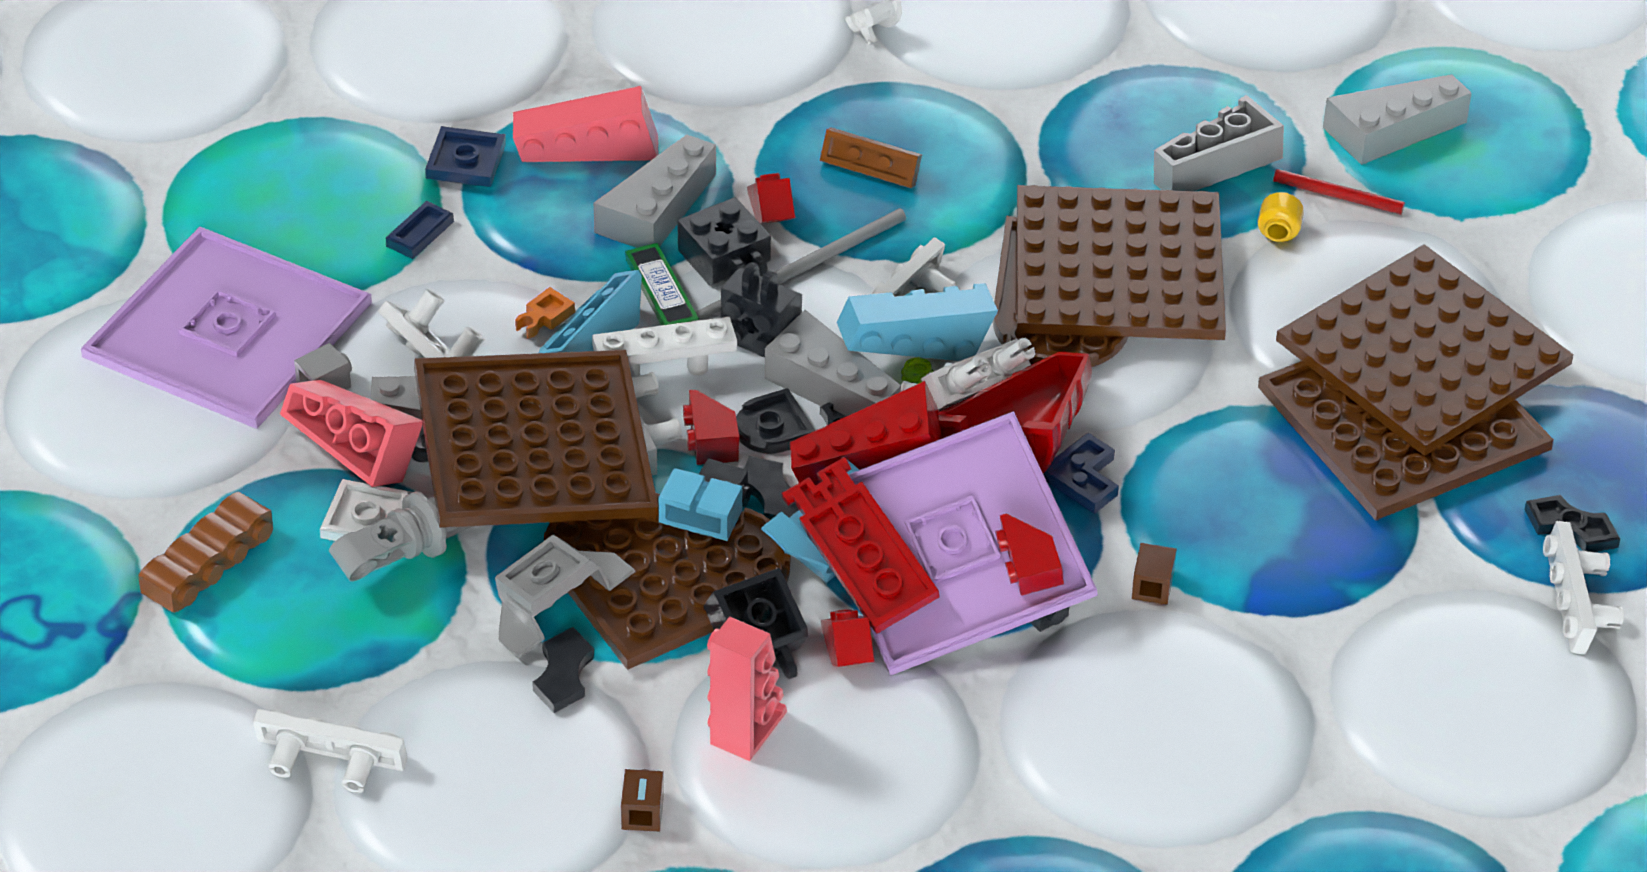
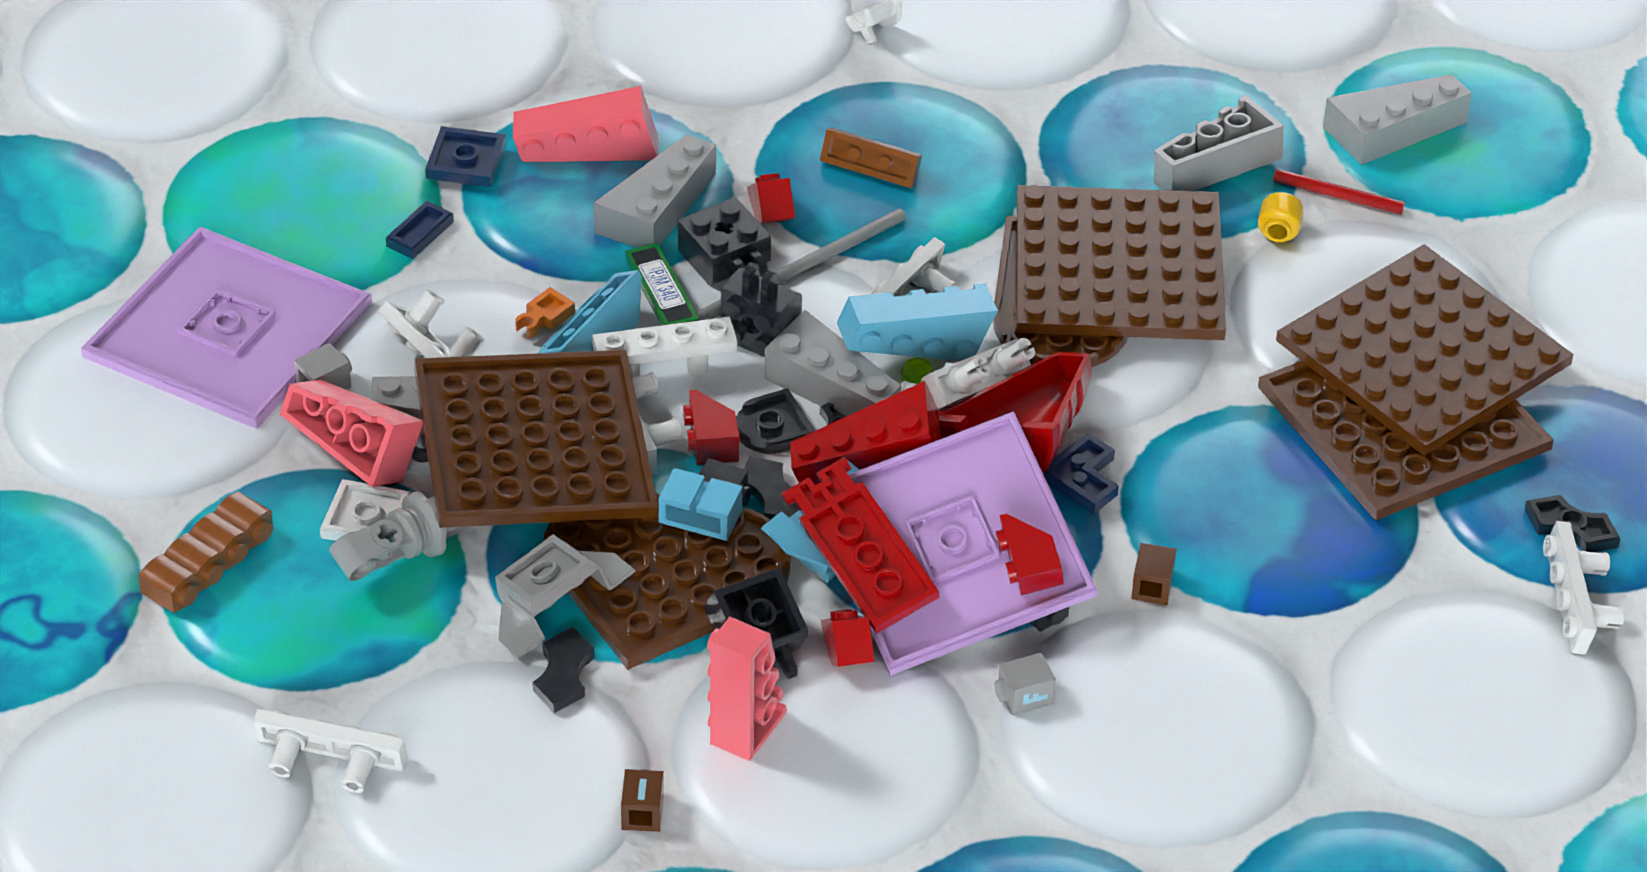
none -> light grey brick [994,653,1056,715]

